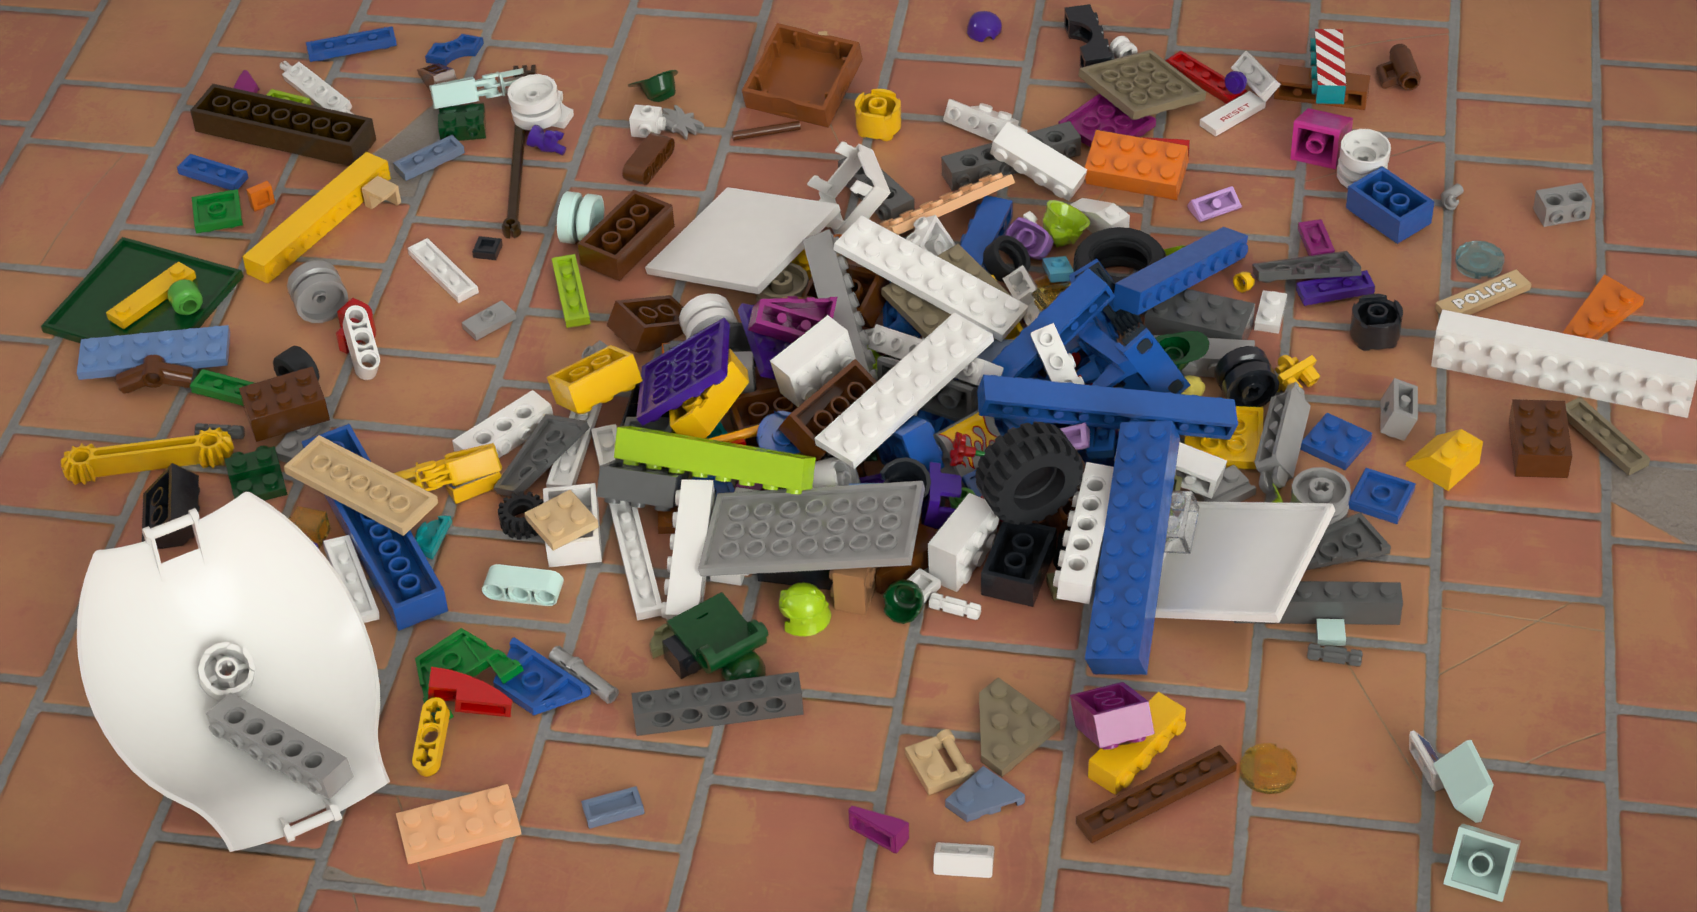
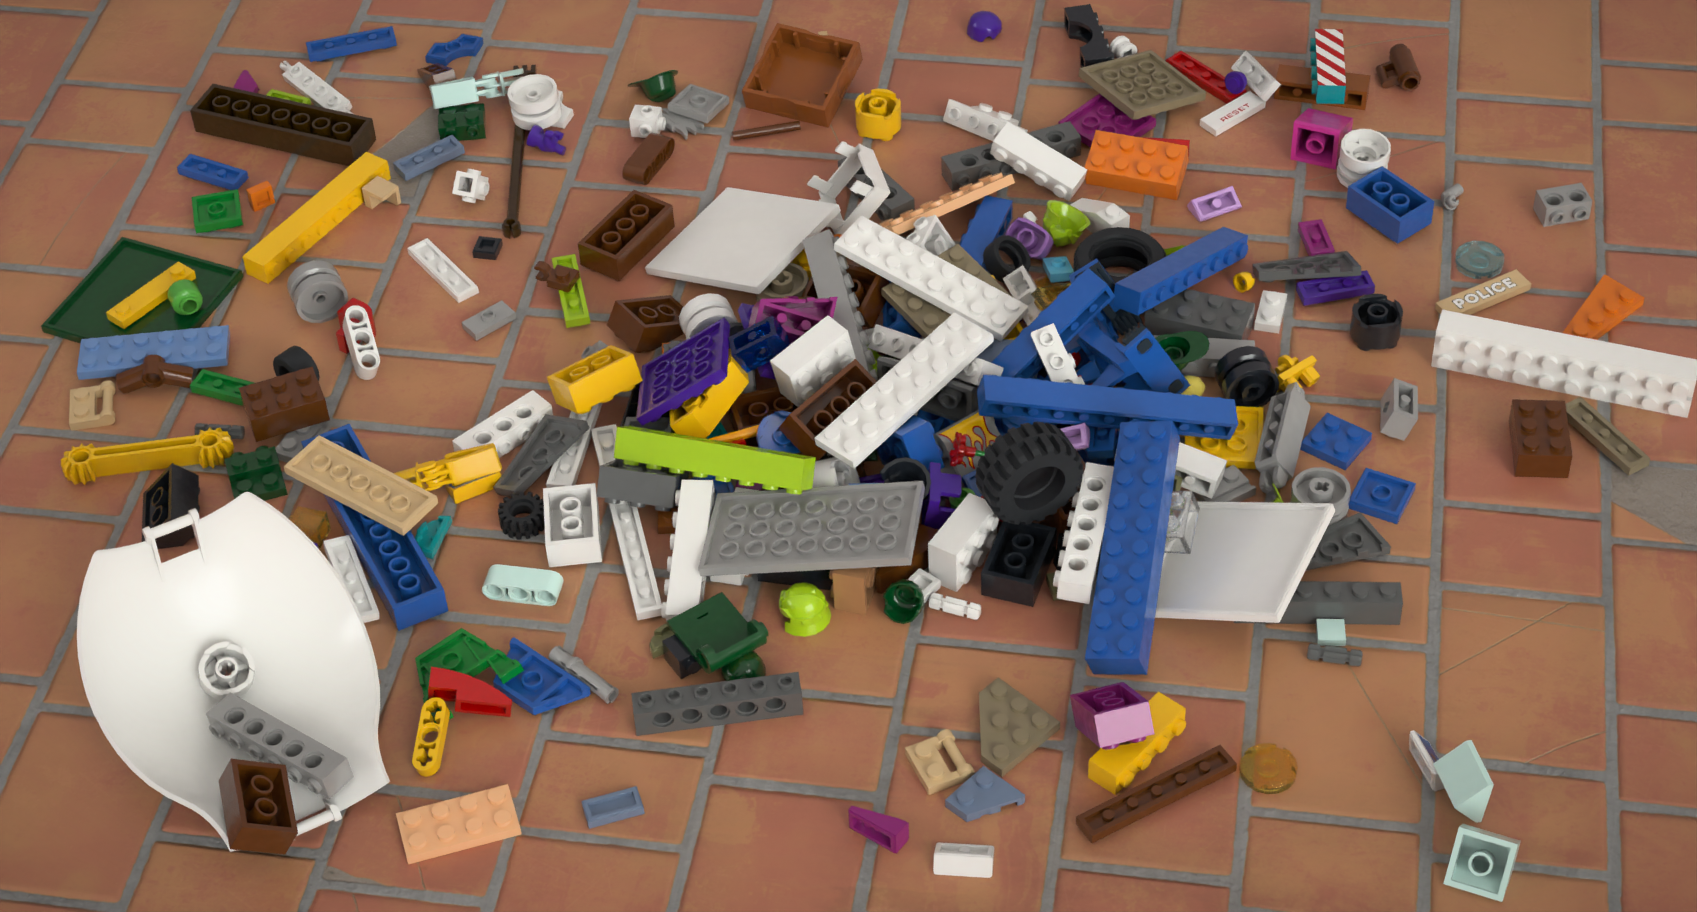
tan plate [525,490,599,551] -> none
light aqua wheel [557,191,605,244] -> none
yellow slope [1406,429,1483,491] -> none
none -> tan plate [69,381,116,431]
none -> reddish brown brick [219,759,298,855]
none -> white brick [452,169,489,203]
none -> reddish brown plate [534,261,580,293]
none -> light grey plate [668,84,729,123]
none -> clear blue brick [728,315,790,373]

